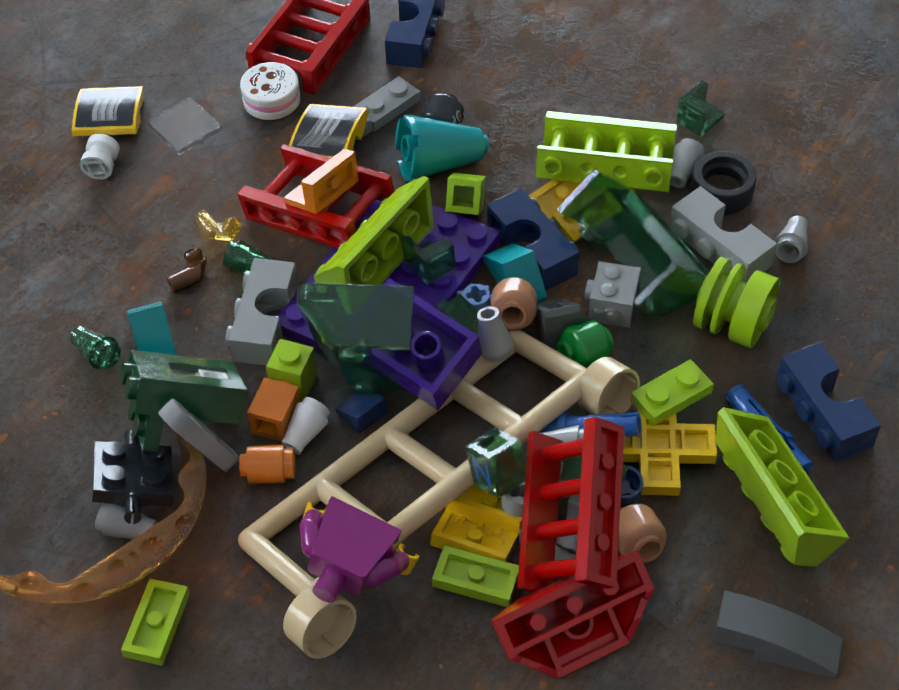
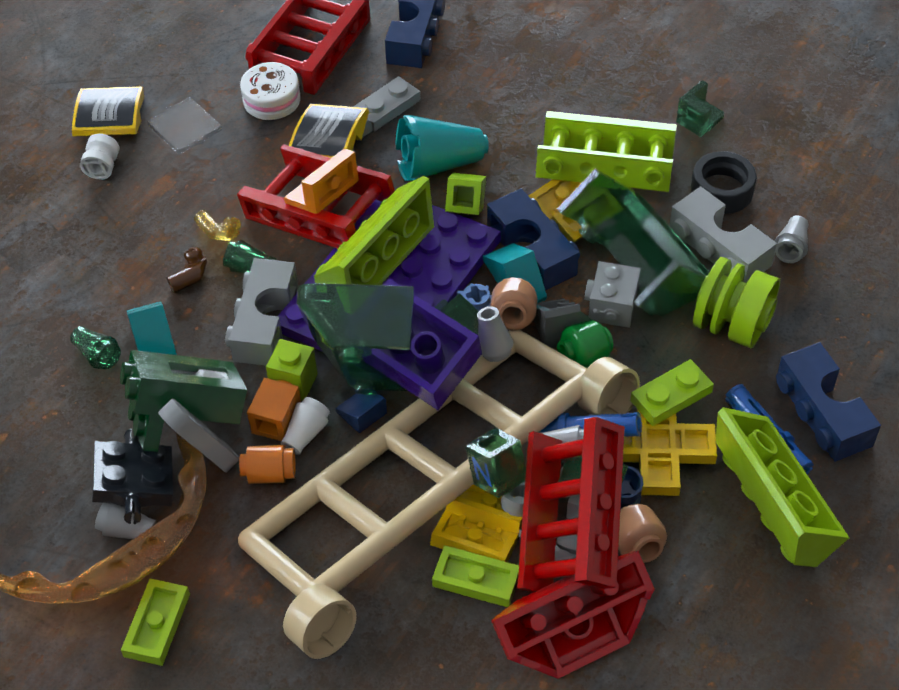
magenta torso [300,496,420,603] -> none
panel [401,235,456,285] -> none
black head [419,93,465,125] -> none
light grey cone [670,138,705,189] -> none
dark grey slope [713,590,842,679] -> none

